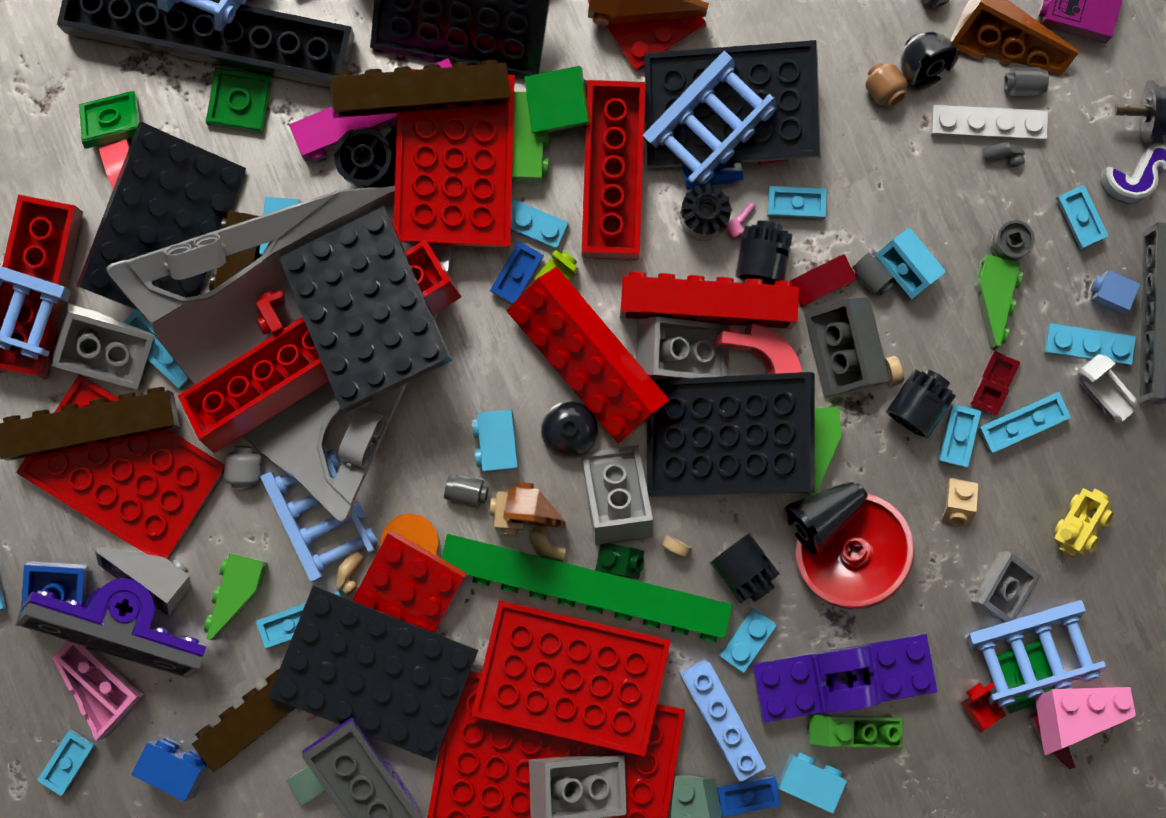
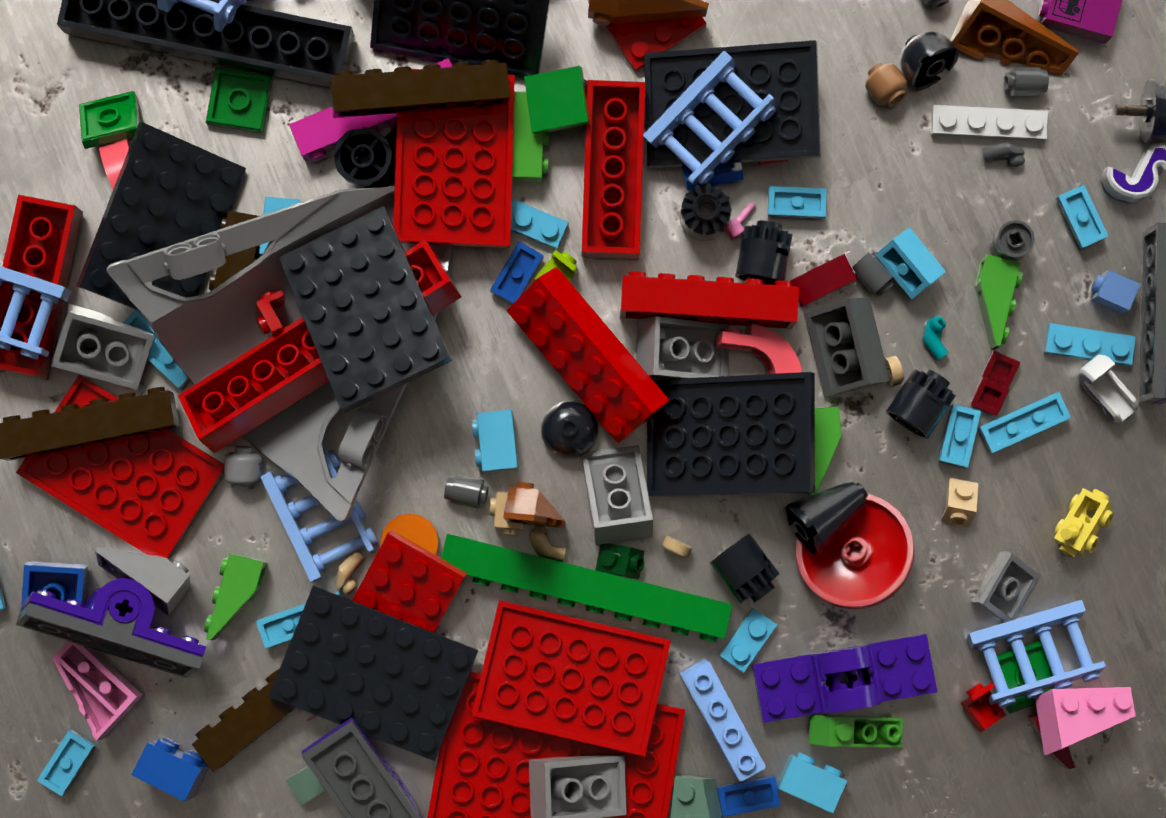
none -> teal arm [922,316,949,361]

